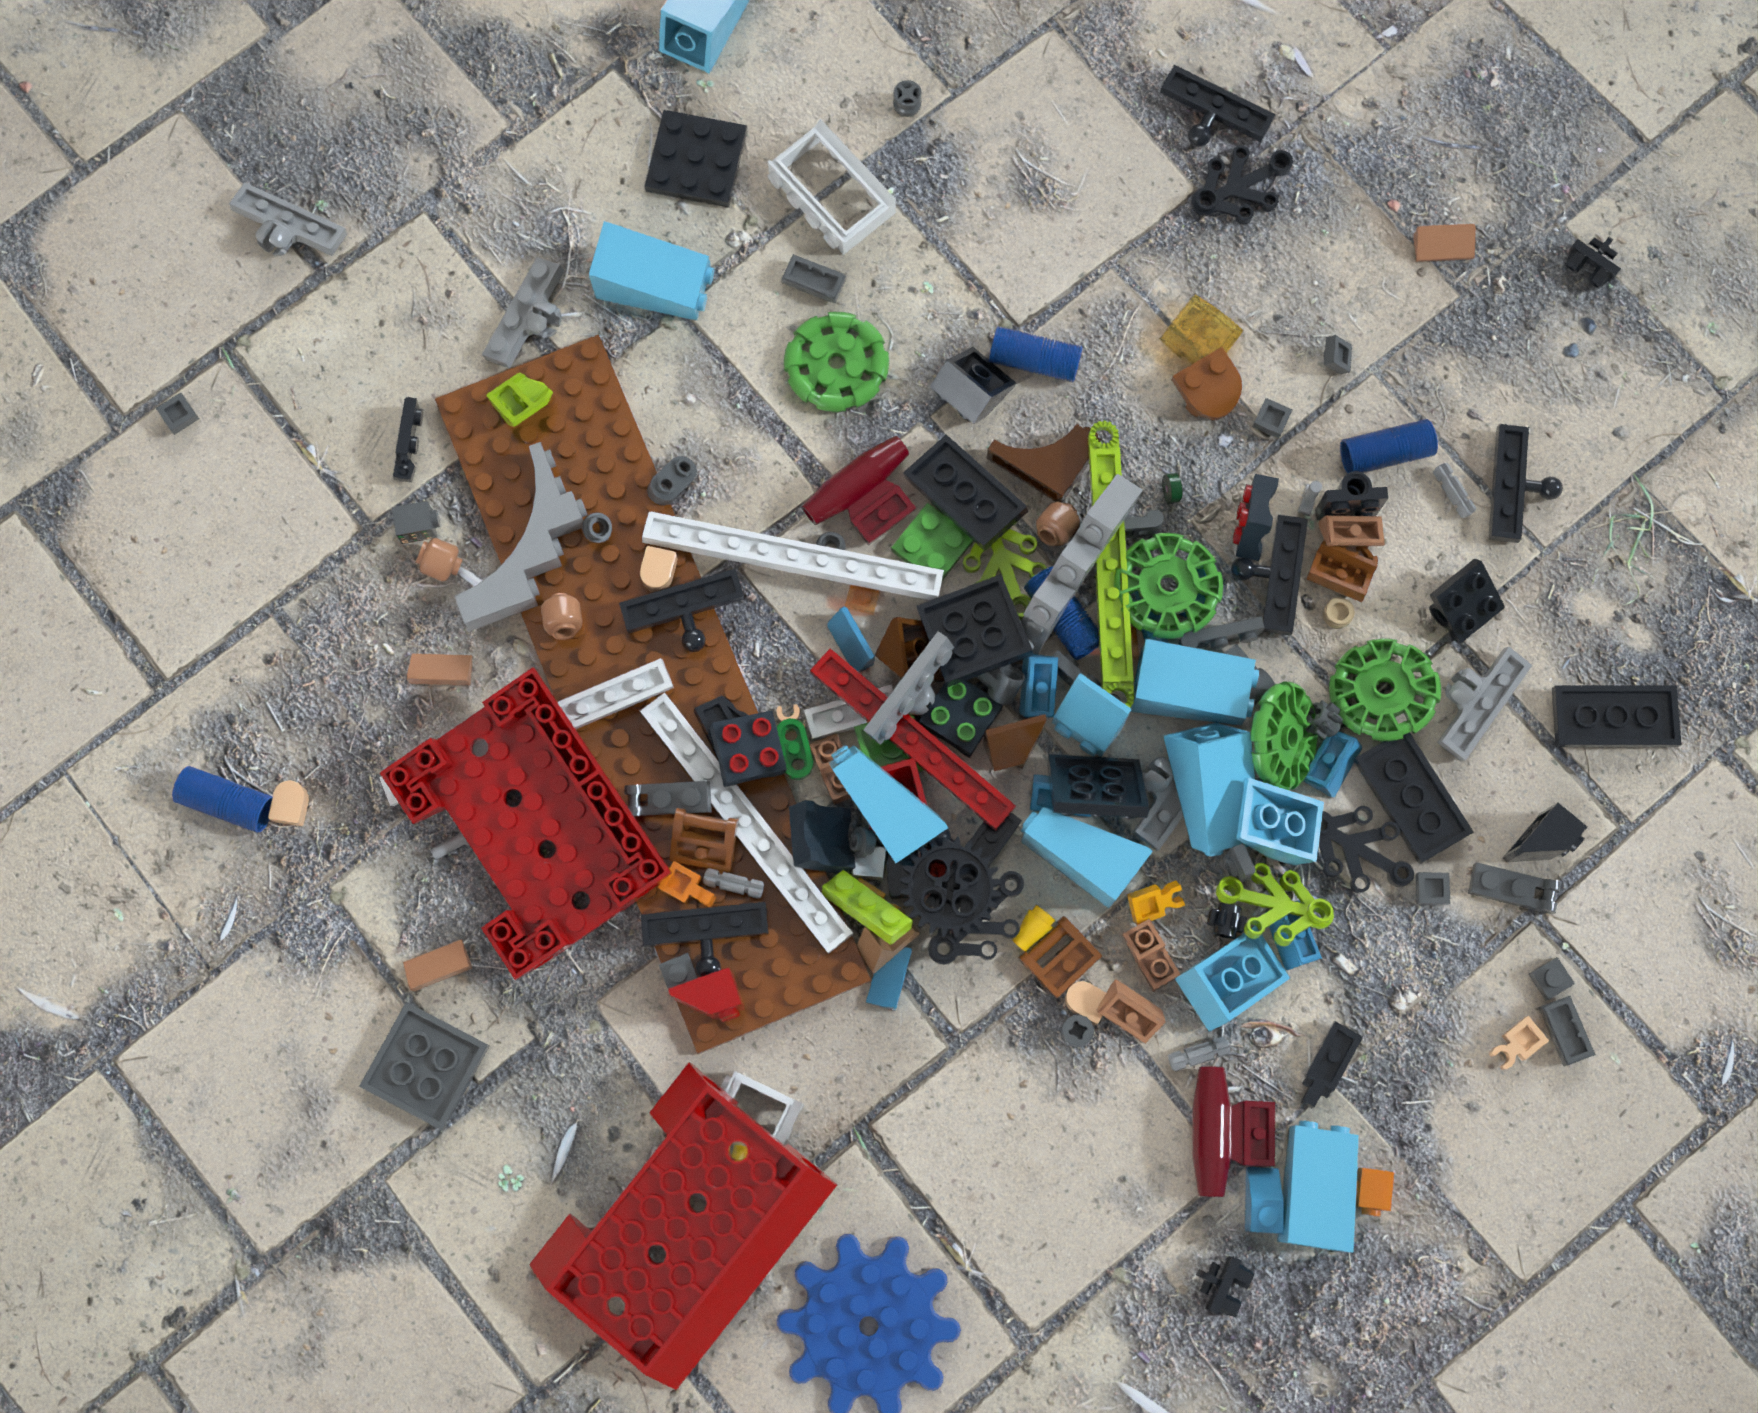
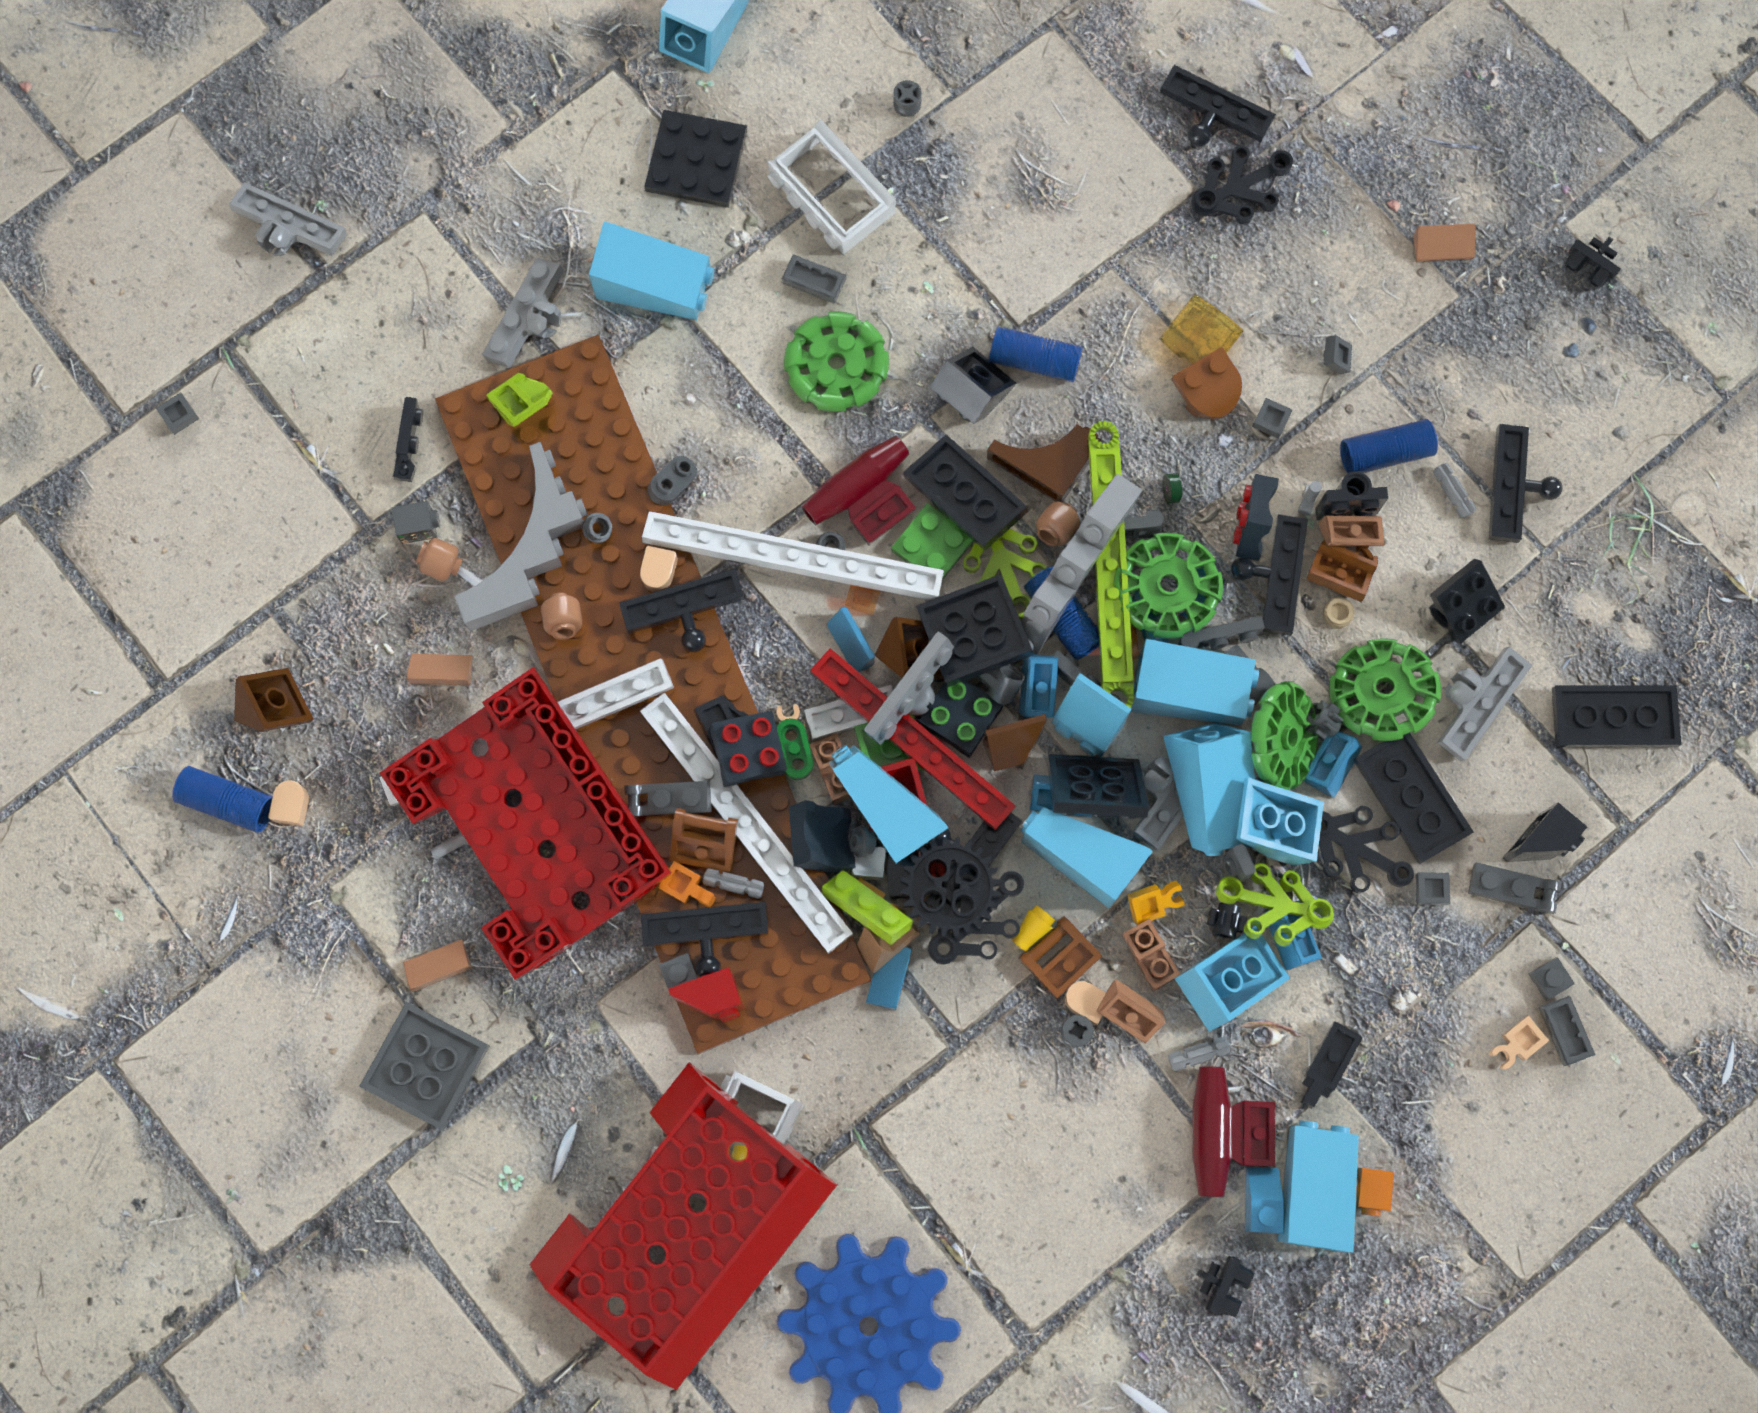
none -> reddish brown slope [234,668,314,732]

